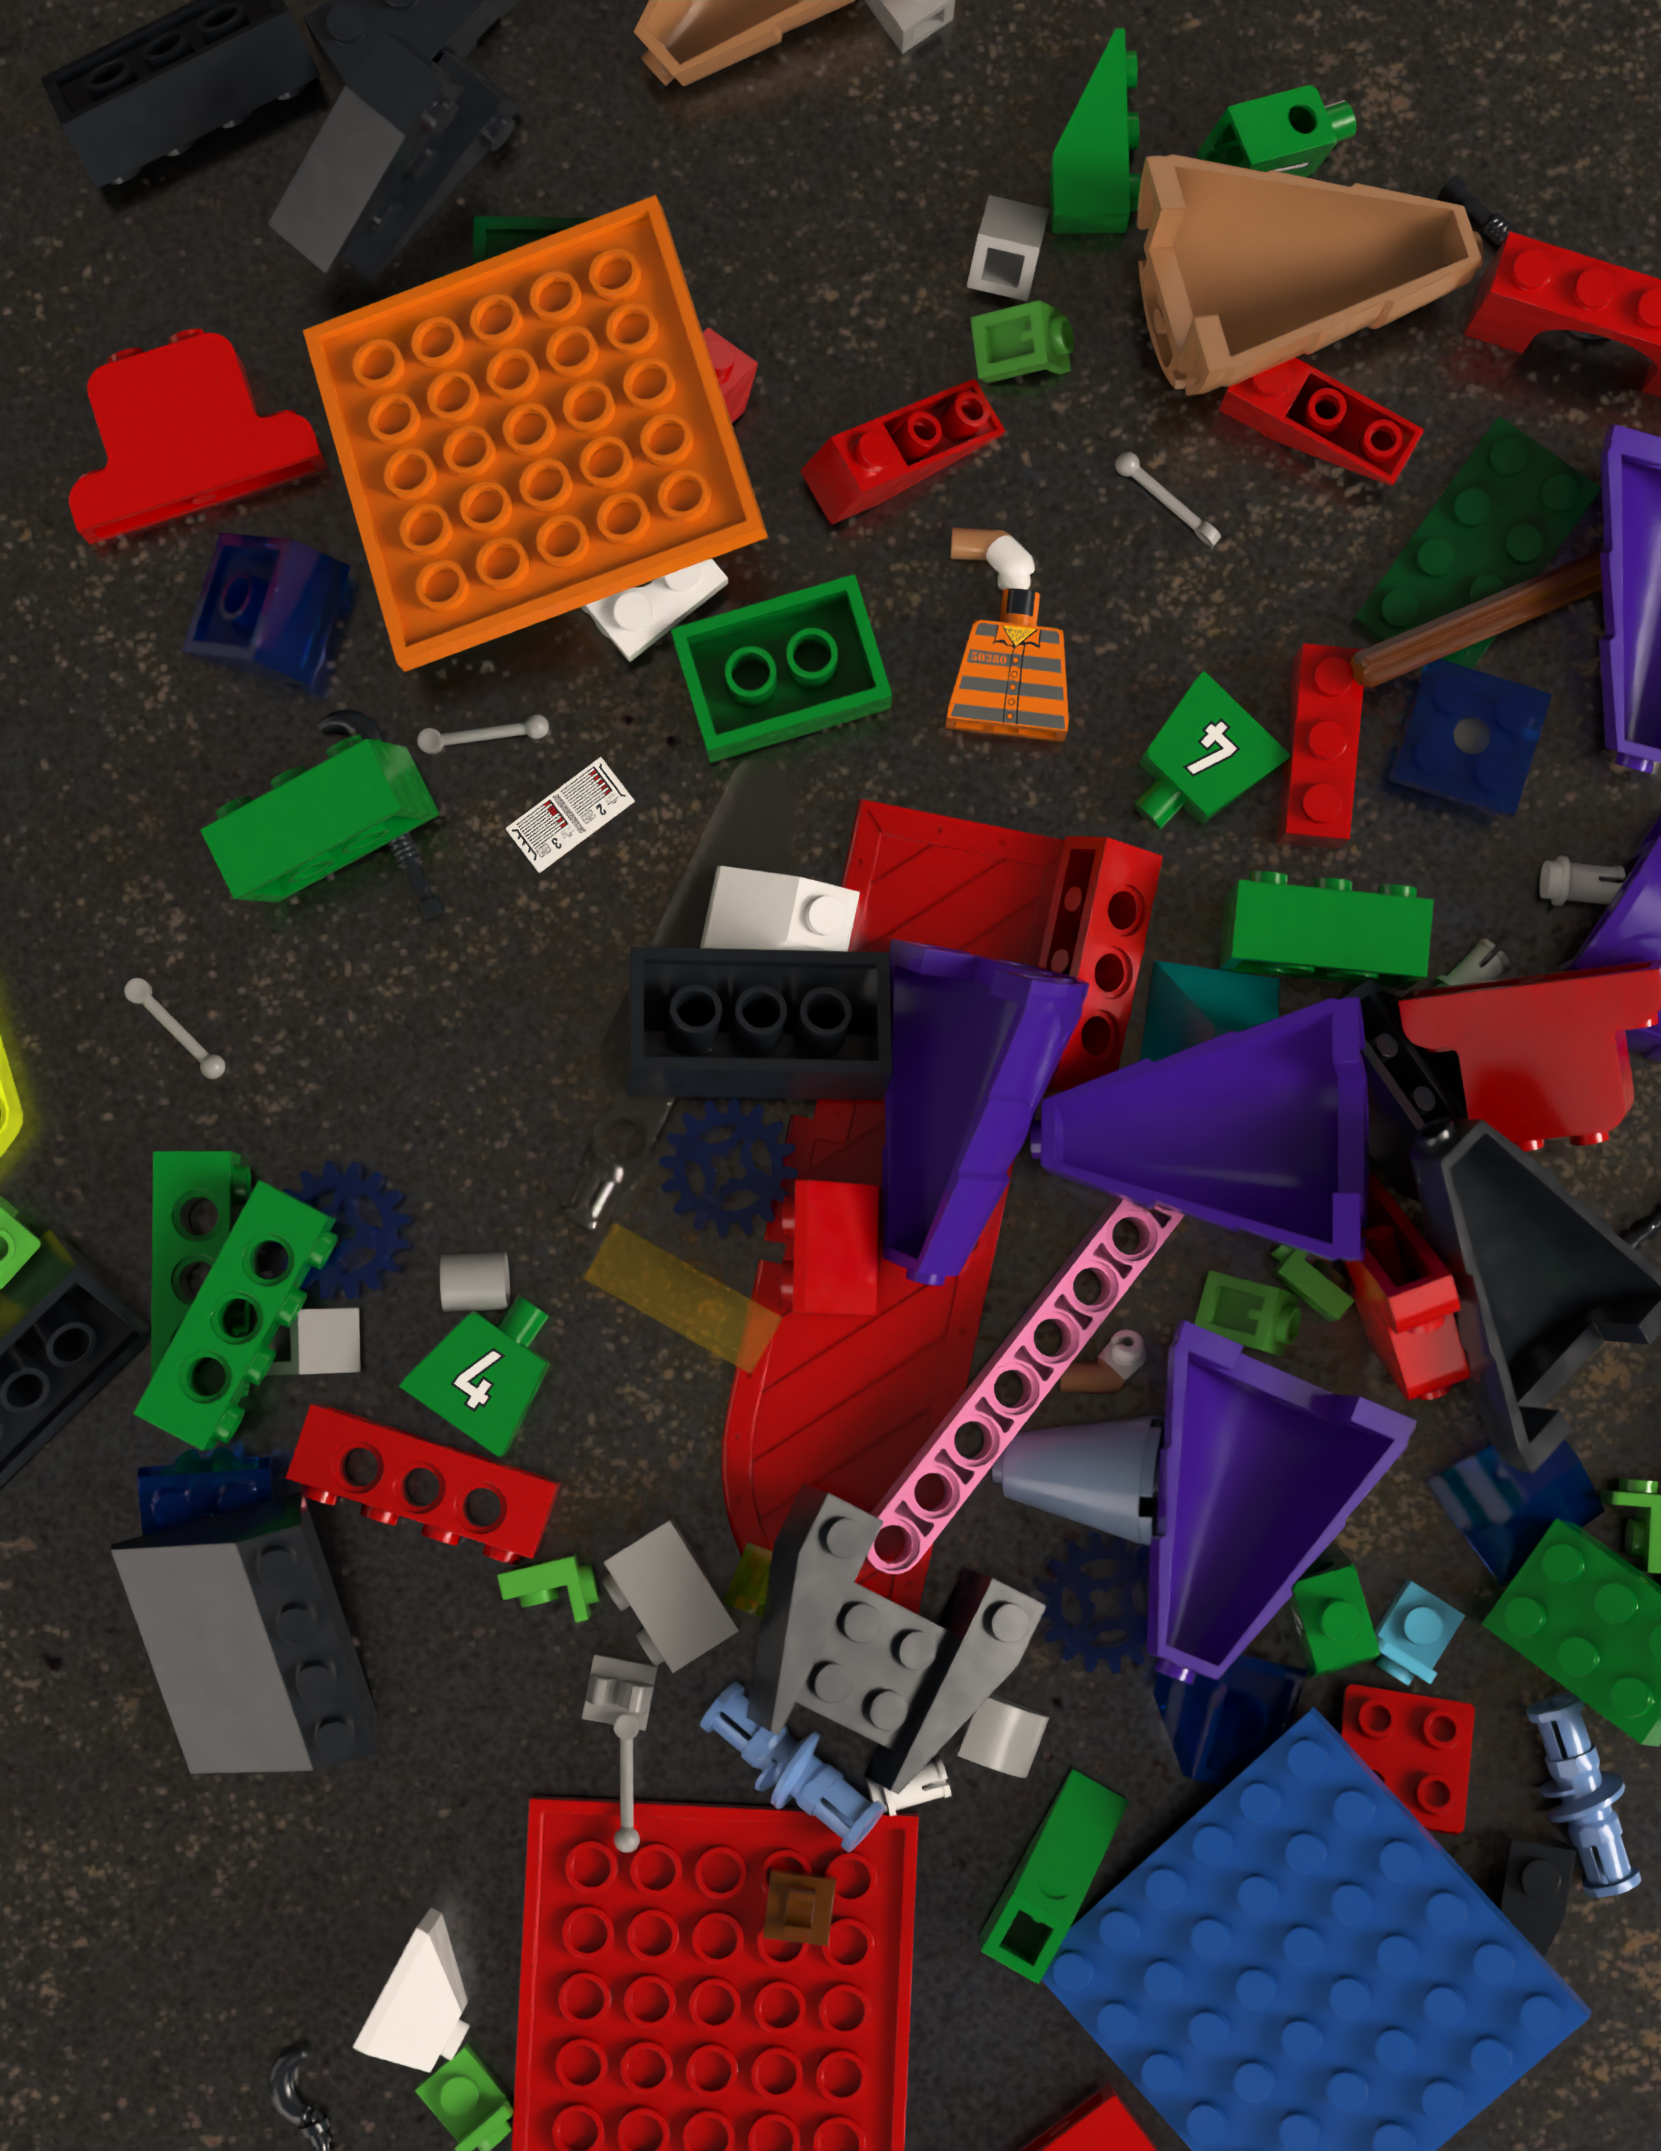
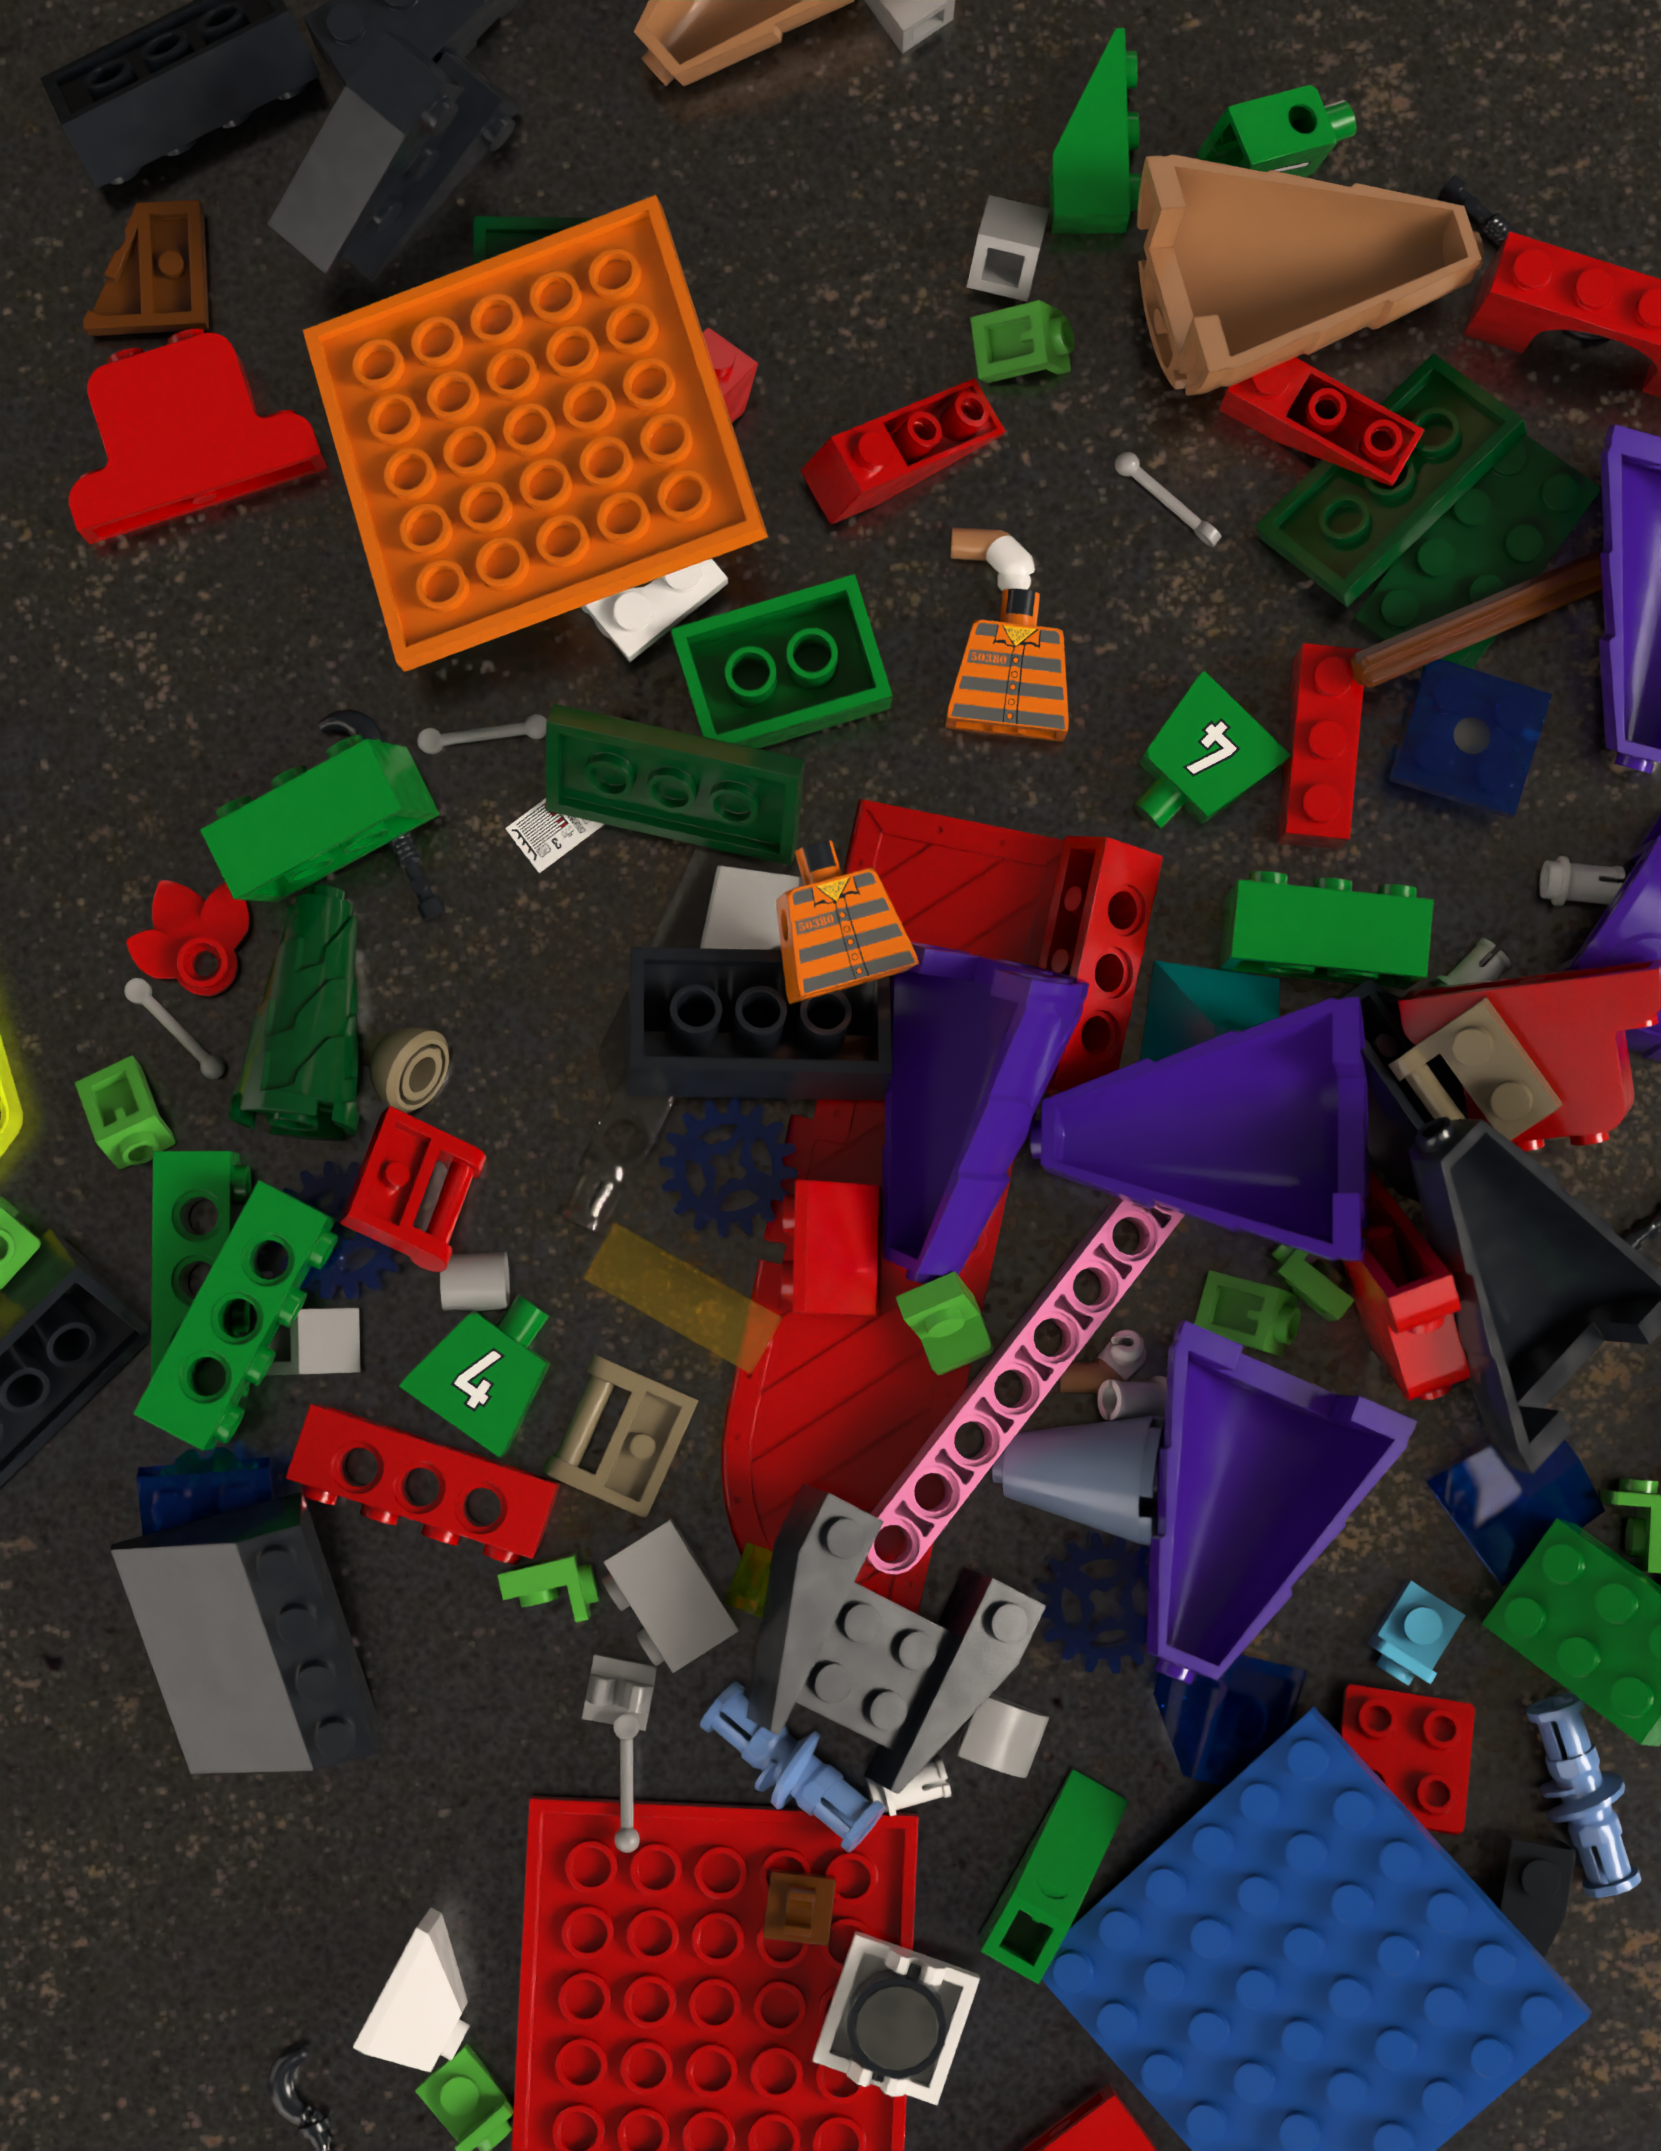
clear blue slope [182,533,351,686] -> none
green torso [1286,1543,1380,1679] -> none
none -> bright green bracket [75,1055,175,1169]
none -> reddish brown wing [83,199,209,336]
none -> red plate [126,880,250,996]
none -> dark green cone [228,885,360,1140]
none -> red plate [339,1105,486,1272]
none -> dark tan brick [363,1026,449,1113]
none -> dark tan plate [542,1354,699,1519]
none -> dark green plate [546,704,805,866]
none -> torso [776,840,919,1004]
none -> piece [812,1931,980,2105]
none -> bright green bracket [896,1271,994,1375]
none -> white pin [1097,1376,1167,1421]
none -> dark green plate [1255,353,1527,607]
none -> dark tan plate [1388,997,1563,1141]

